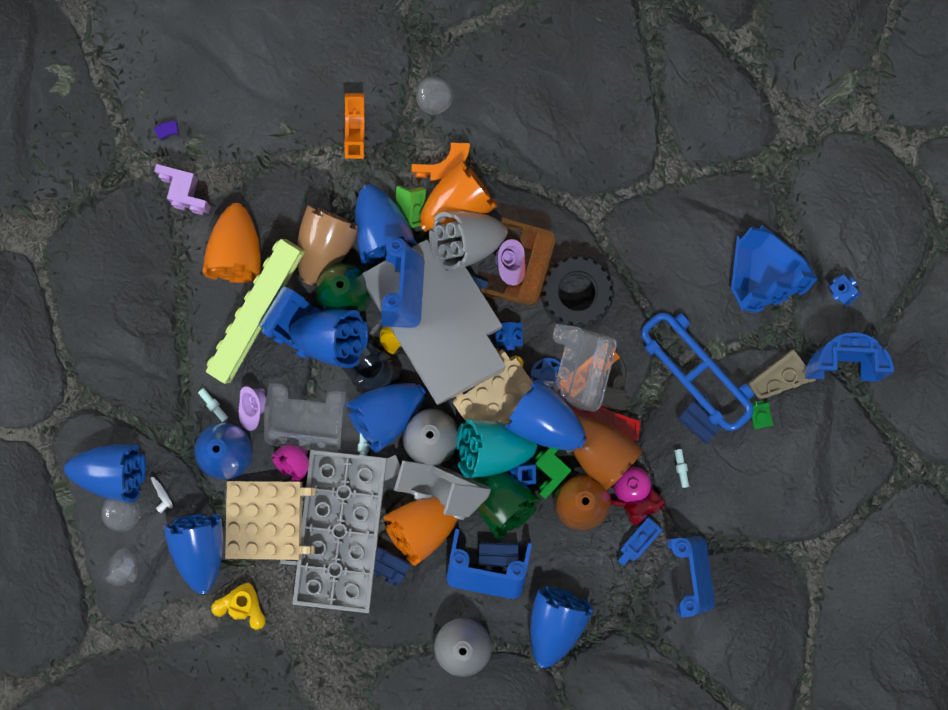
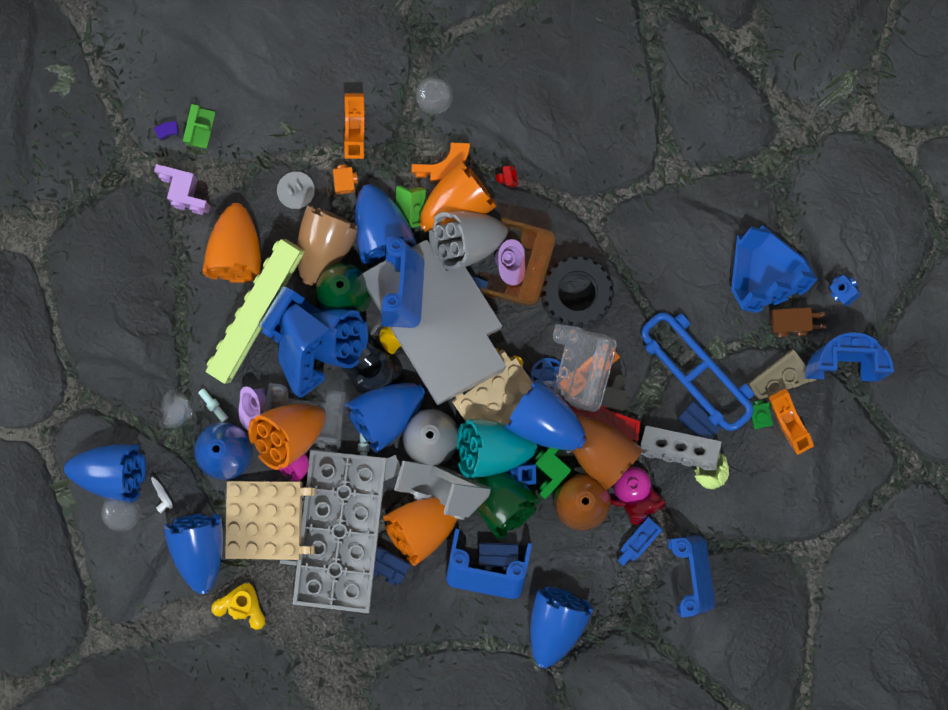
clear cylinder [101,547,138,587] -> none
light grey cylinder [434,618,492,677] -> none
blue brick [495,322,523,351] -> none
light aqua bar [674,449,689,488] -> none
none -> clear cylinder [159,389,193,429]
none -> bright green panel [183,104,215,149]
none -> orange cylinder [248,404,326,470]
none -> light grey piece [277,172,315,209]
none -> blue windscreen [278,304,330,398]
none -> orange brick [333,165,358,195]
none -> red tile [496,166,519,187]
none -> light grey brick [641,426,722,471]
none -> yellowish green hair [695,453,729,489]
none -> orange arch [768,388,814,455]
none -> reddish brown hinge [770,308,827,337]

